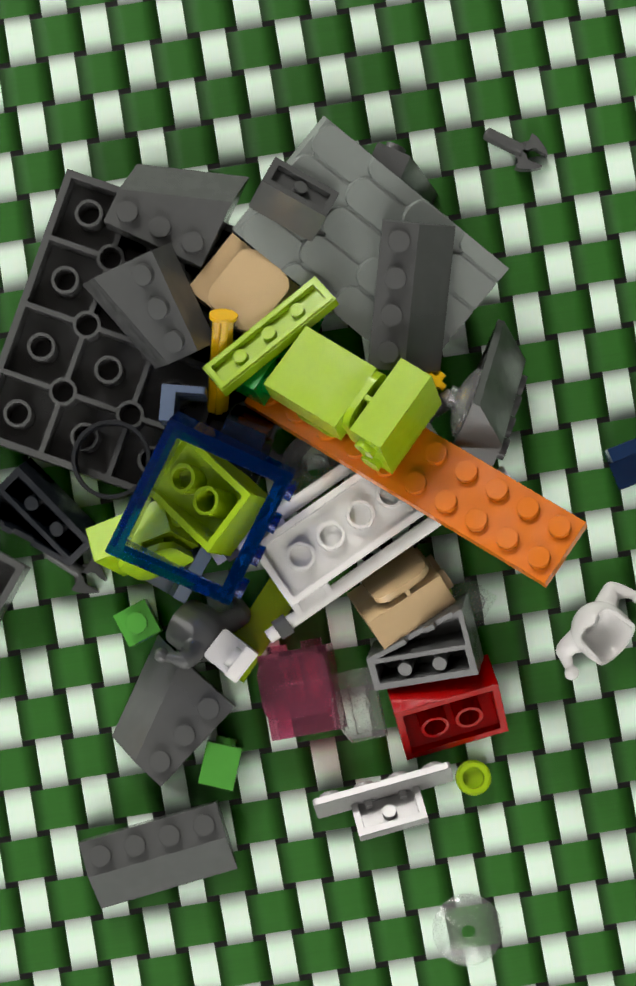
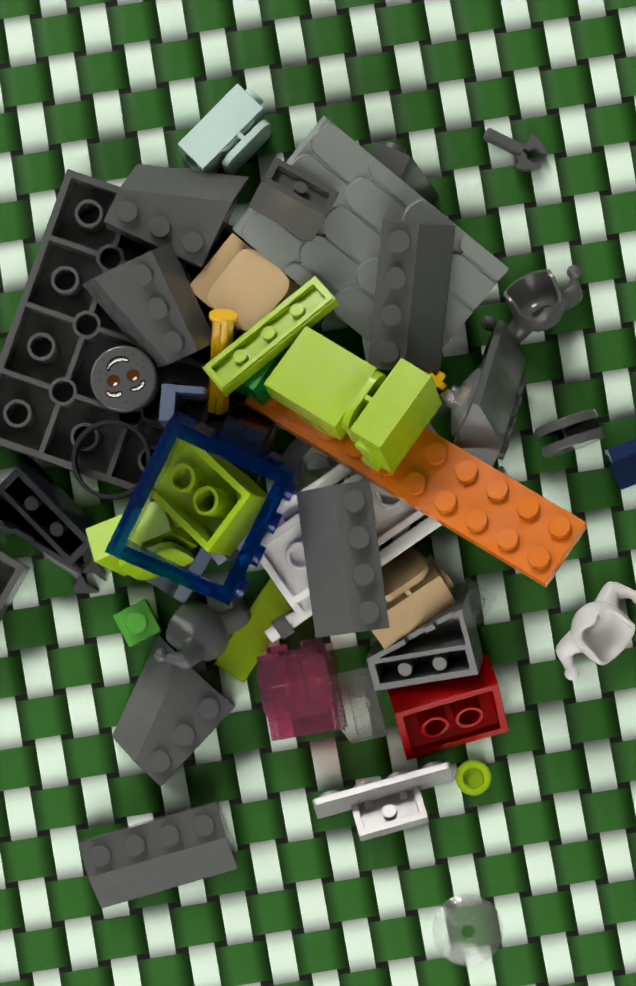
bright green brick [198,735,243,791] -> none
white slope [204,629,259,683] -> none
none -> dark grey head [90,346,159,414]
none -> light aqua brick [178,83,271,175]
none -> dark grey slope [296,480,390,638]
none -> dark grey piece [481,265,583,345]
none -> dark grey head [534,409,605,458]

